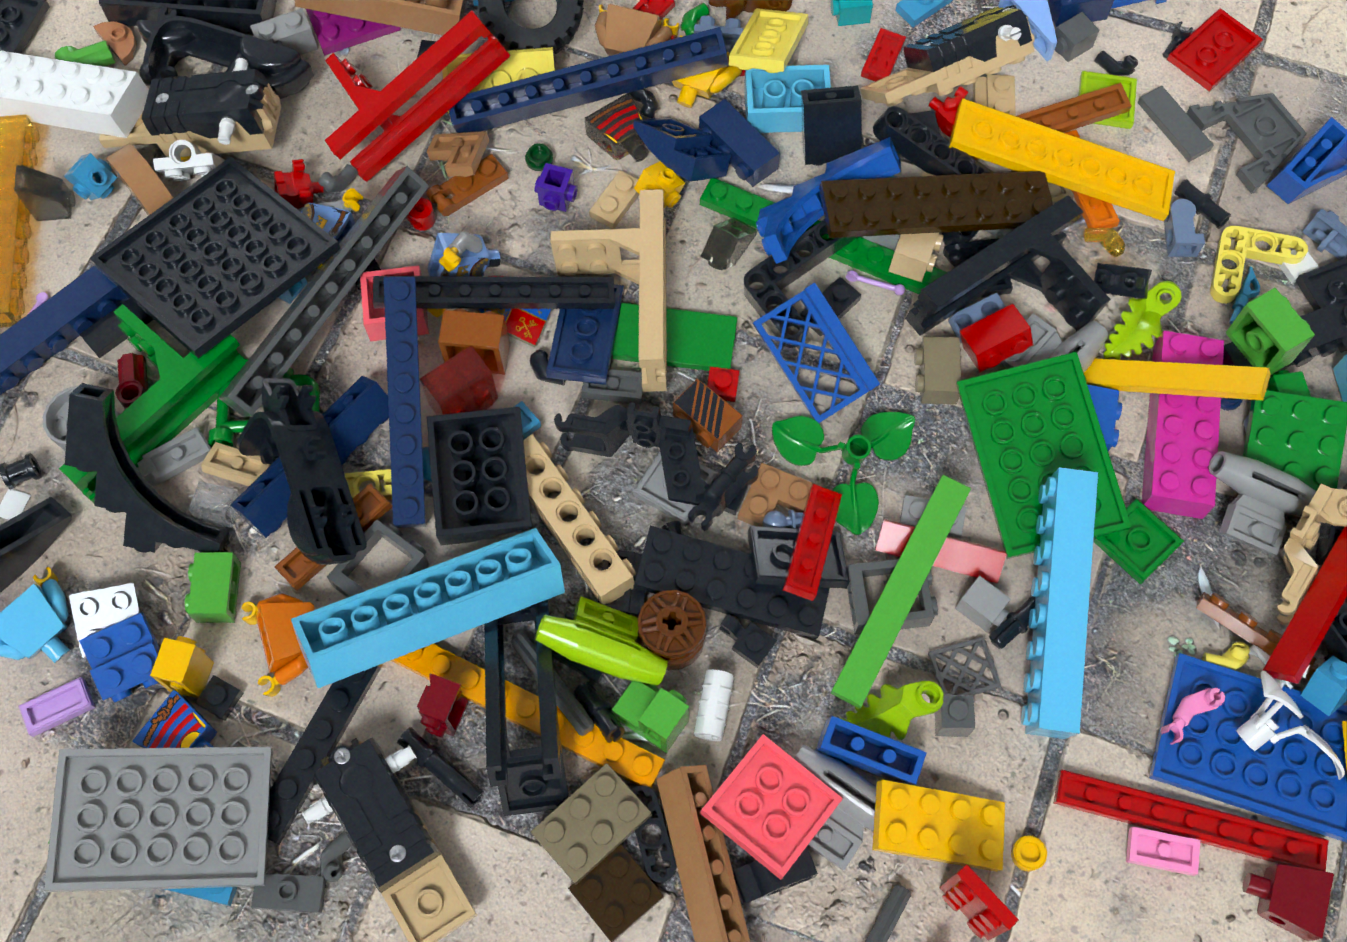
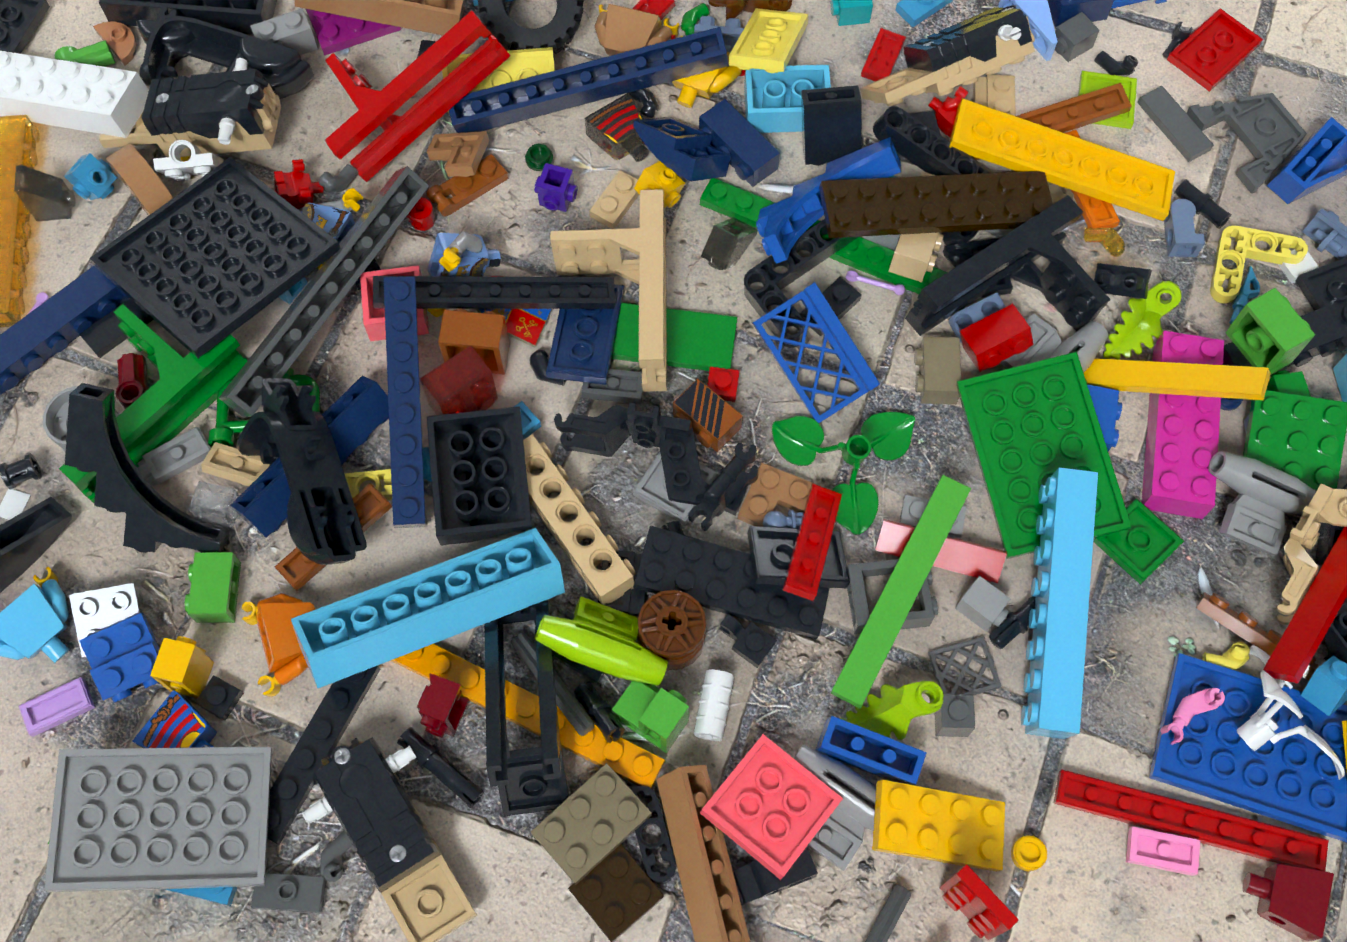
dark grey window [327,520,429,598] -> none

